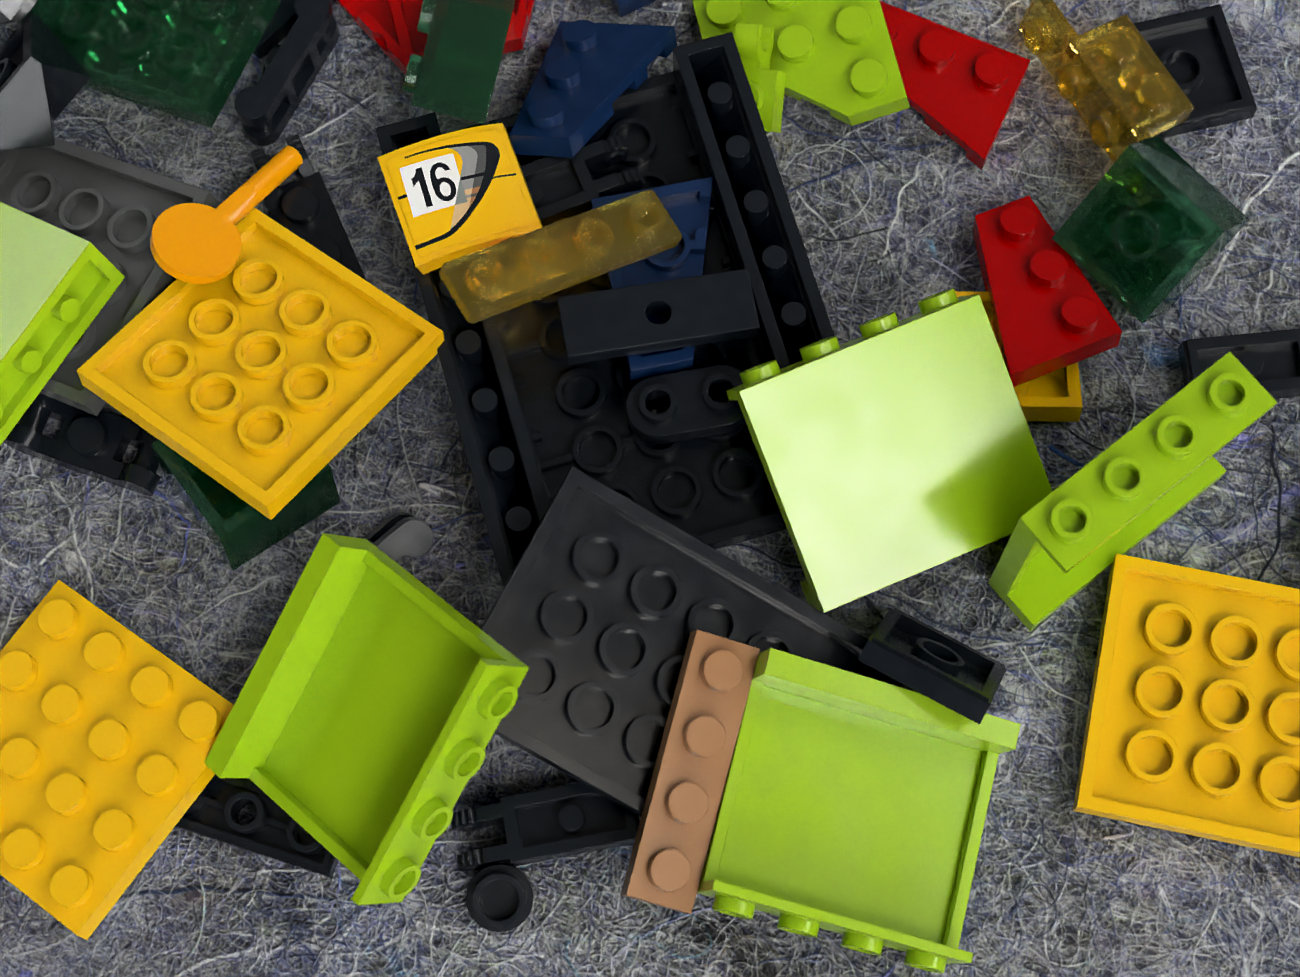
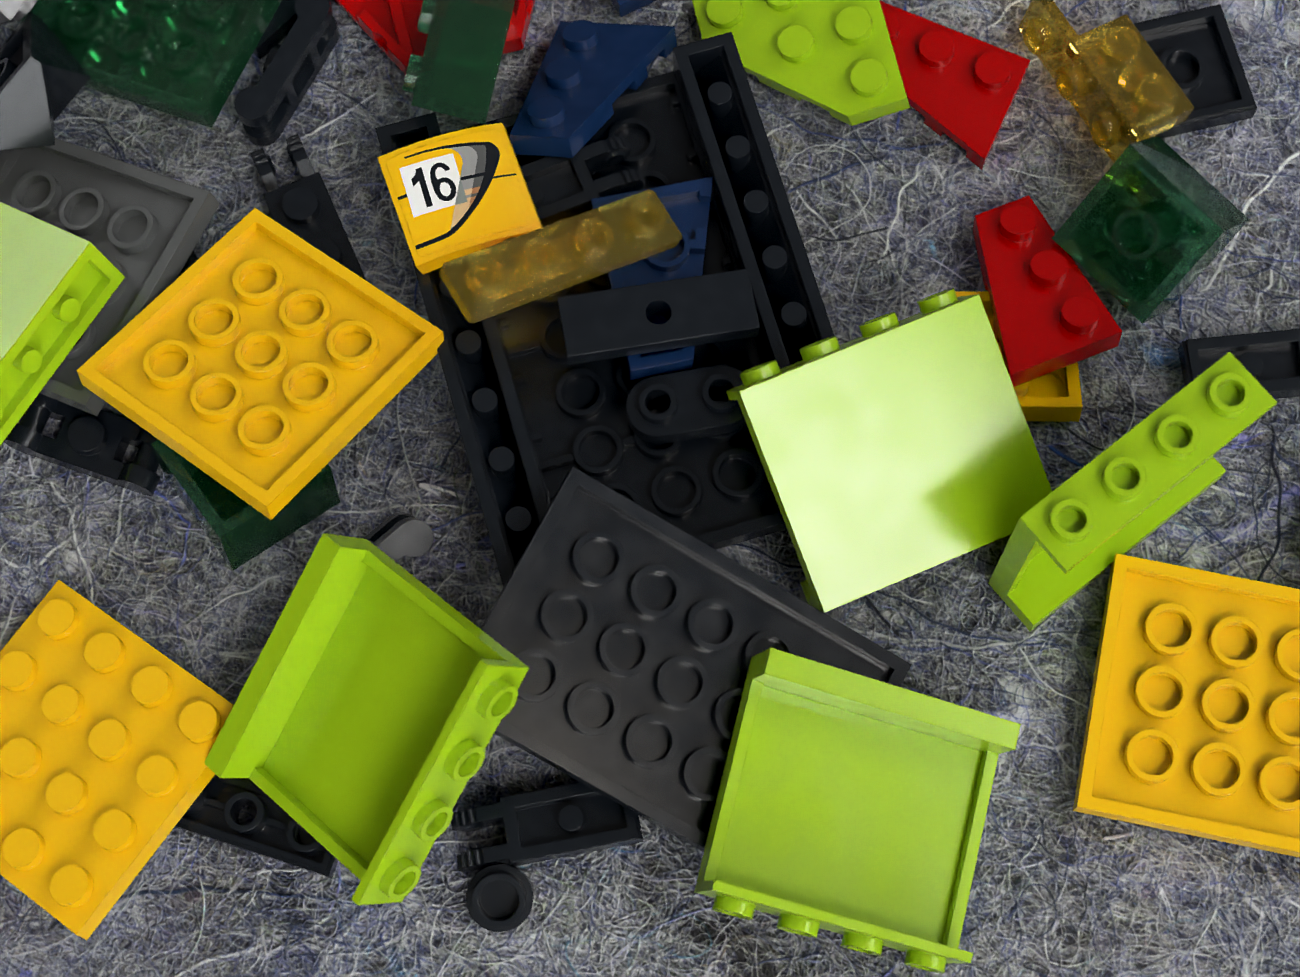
light orange piece [150,146,303,284] -> none
medium nougat plate [620,629,760,914] -> none
lime plate [734,23,786,133] -> none
black tile [858,608,1006,724] -> none

